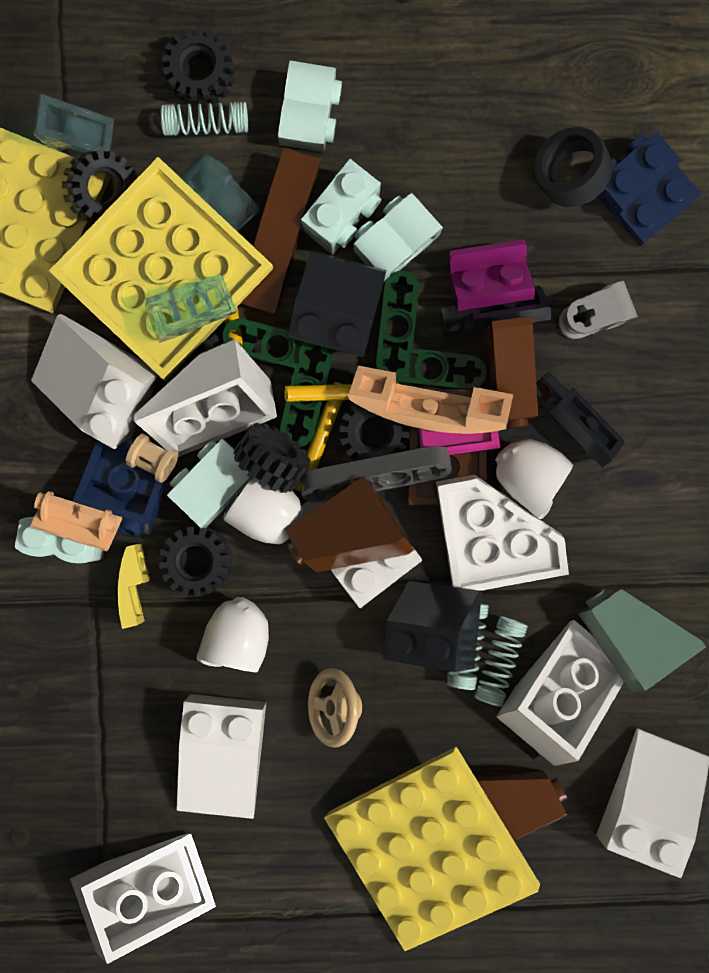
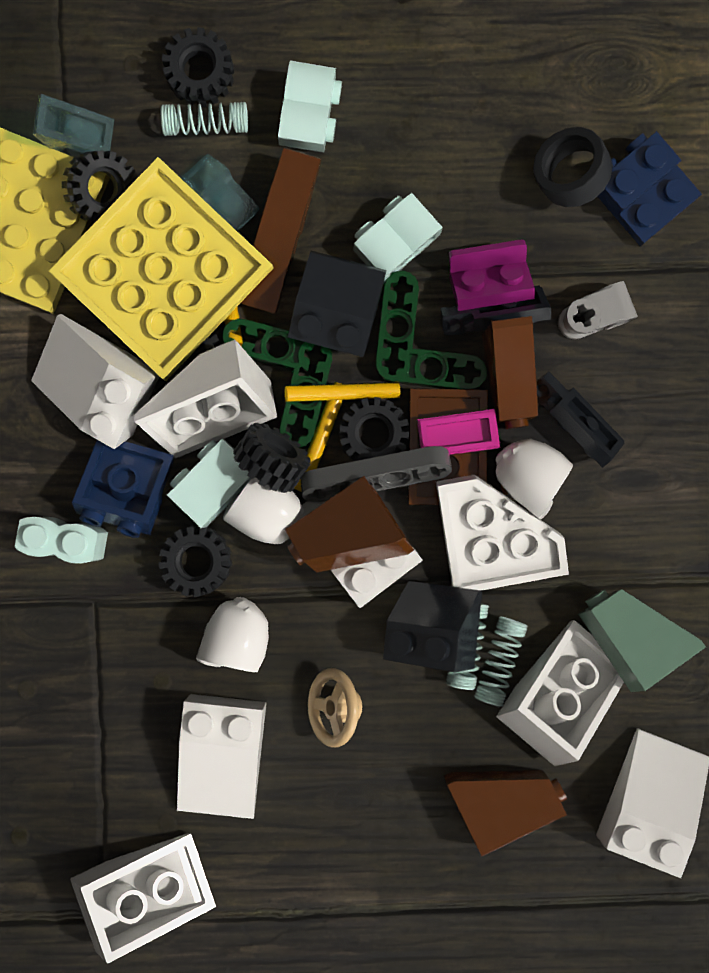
light nougat hinge [30,491,122,551] -> none
light yellow slope [118,544,150,629] -> none
tan bush [126,434,178,483] -> none
clear light blue slope [145,274,237,343] -> none
light aqua brick [301,159,381,255] -> none
light yellow plate [324,747,540,951] -> none
light nougat slope [348,366,513,434] -> none

